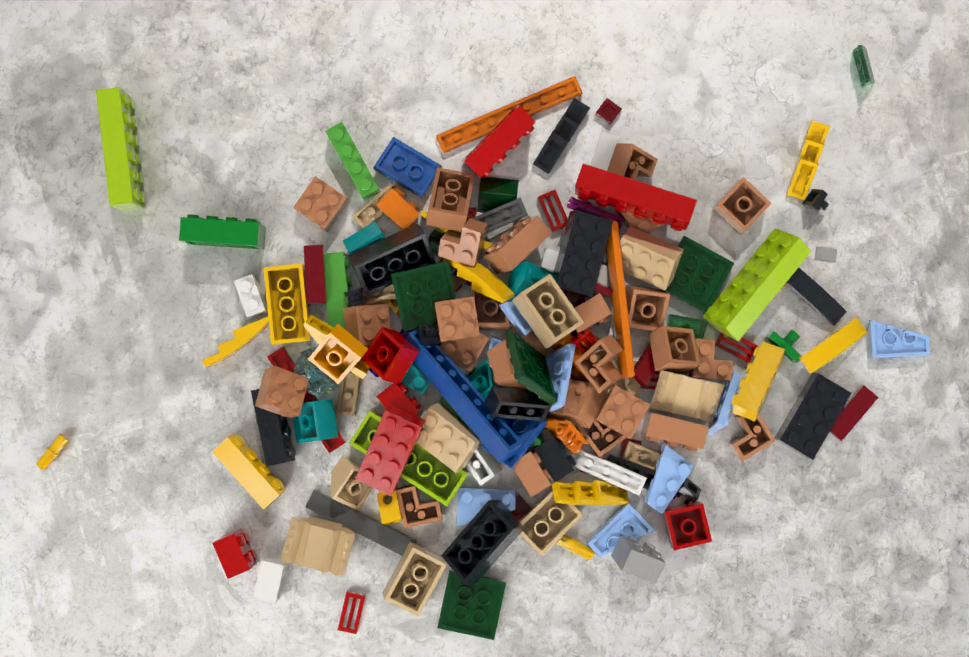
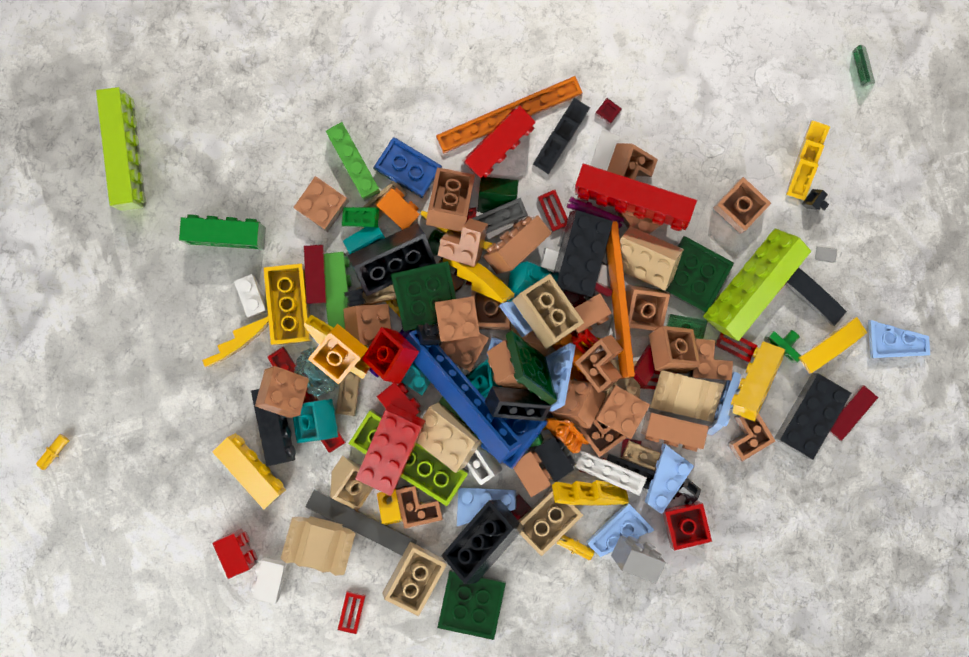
none -> green plate [342,207,379,228]

